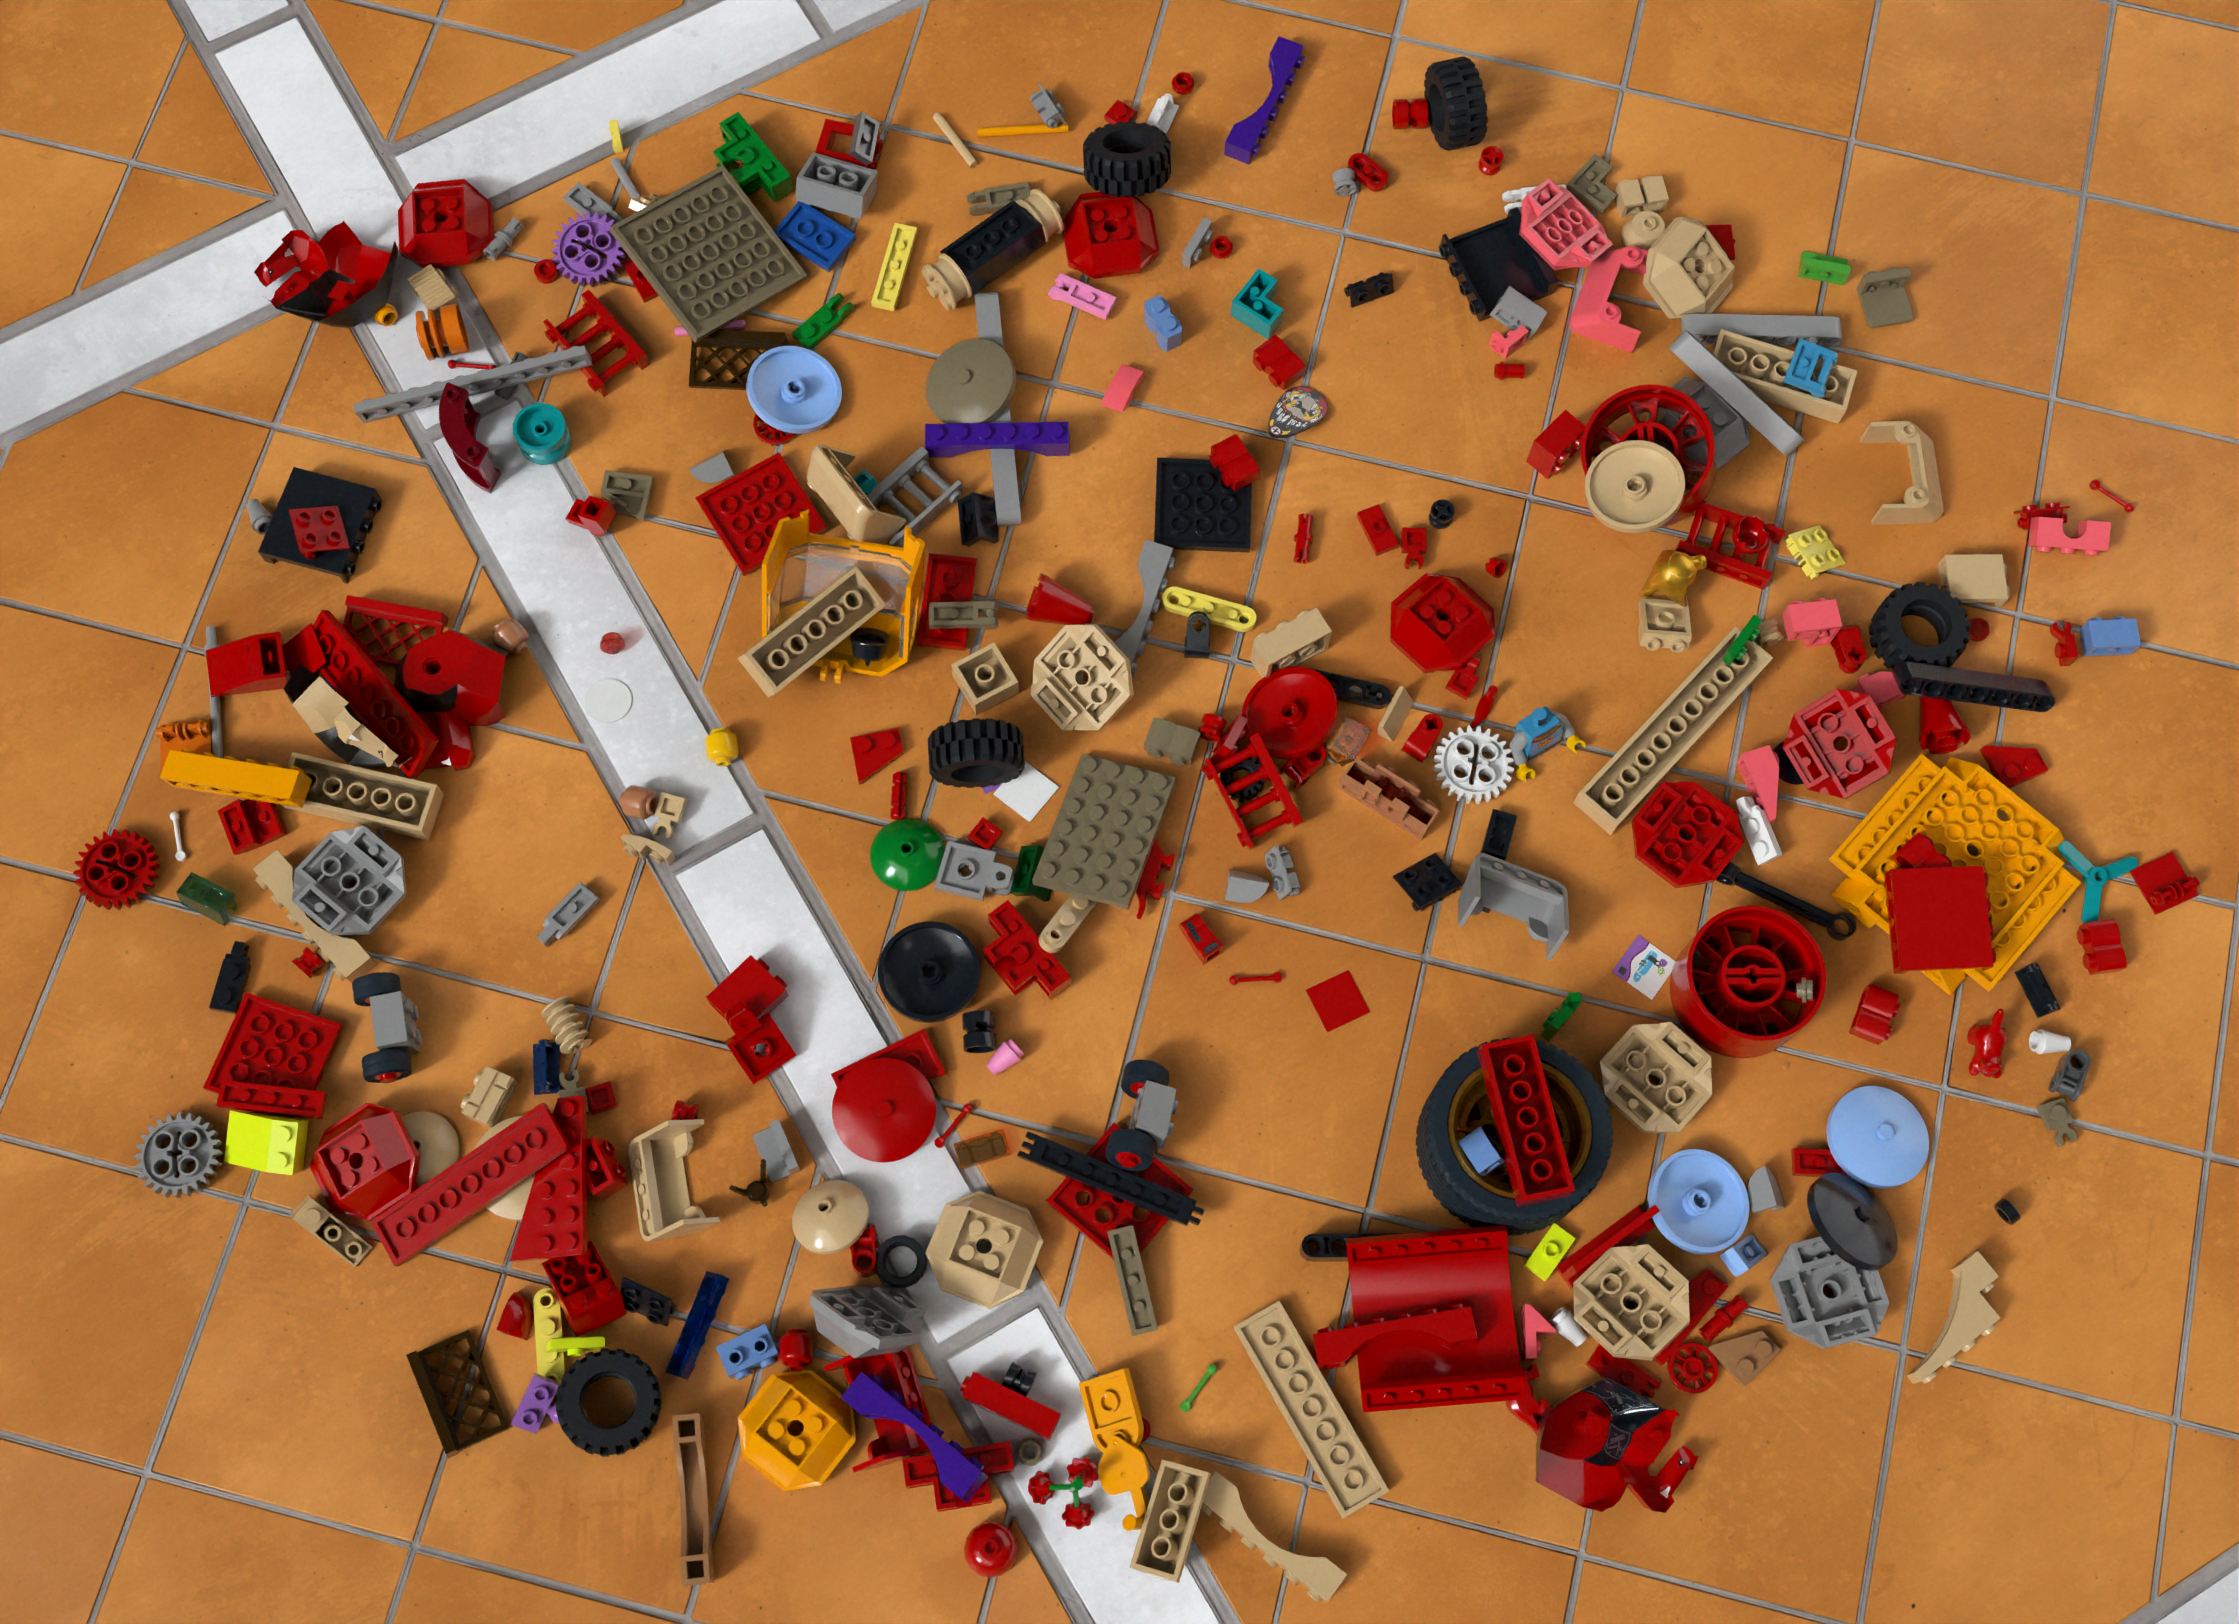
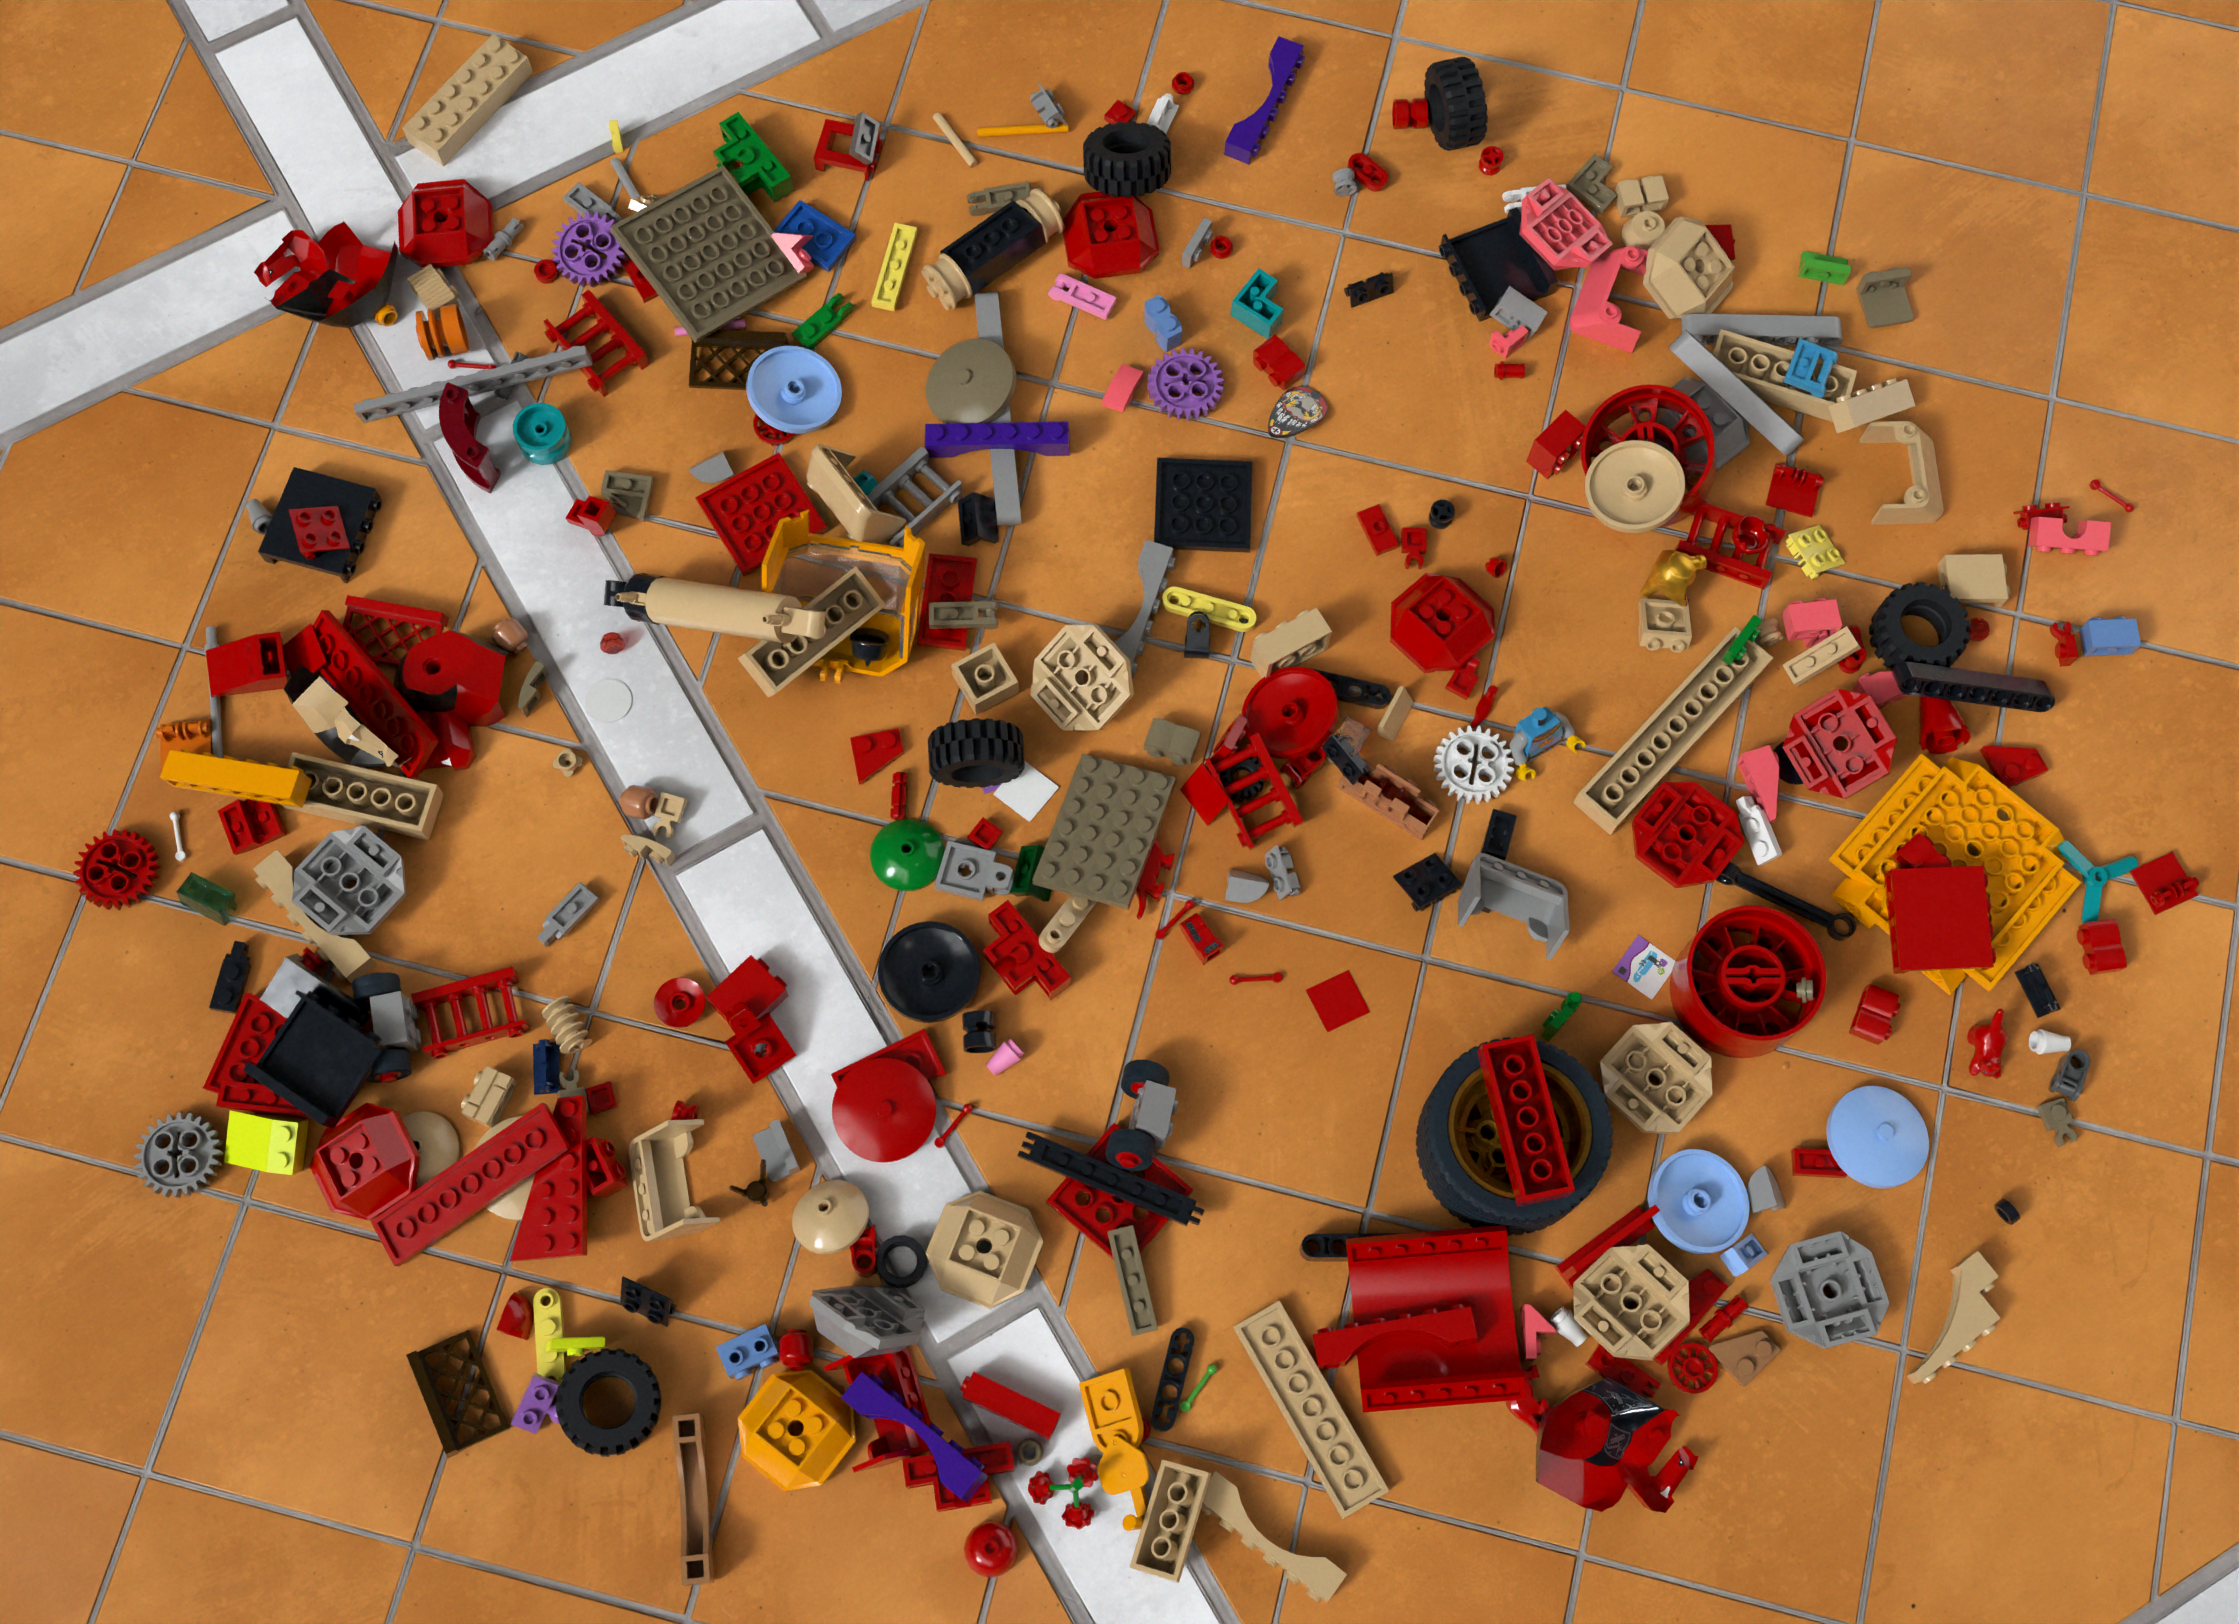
tan slope [290,1194,372,1268] -> none
red slope [542,1241,626,1337] -> none
clear blue plate [665,1271,729,1380] -> none
yellow head [705,728,739,766] -> none
light grey brick [796,152,878,219] -> none
clear orange tile [954,1129,1011,1170] -> none
black wheel [1002,1361,1037,1397] -> none
red cone [1025,573,1095,625] -> none
red wheel [1198,713,1226,742] -> none
red brick [1209,434,1260,491] -> none
red pin [1293,513,1314,564] -> none
red piece [1401,714,1443,763] -> none
medium blue brick [1459,1126,1505,1176] -> none
neon yellow plate [1523,1223,1576,1281] -> none
black dish [1807,1172,1898,1271] -> none
none -> black panel [243,990,388,1129]
none -> panel [260,954,371,1026]
none -> tan brick [402,34,533,167]
none -> red fence [411,966,531,1059]
none -> dark tan slope [518,661,549,717]
none -> tan plate [553,748,583,777]
none -> tan piece [603,573,826,644]
none -> red dish [654,977,706,1028]
none -> slope [771,233,815,273]
none -> medium lavender gear [1147,348,1224,421]
none -> black beam [1151,1328,1194,1432]
none -> red hinge [1155,900,1195,940]
none -> red sticker [1180,763,1230,826]
none -> black hinge [1322,733,1370,785]
none -> red hinge [1766,463,1824,518]
none -> tan plate [1782,626,1861,687]
none -> tan brick [1828,378,1916,433]

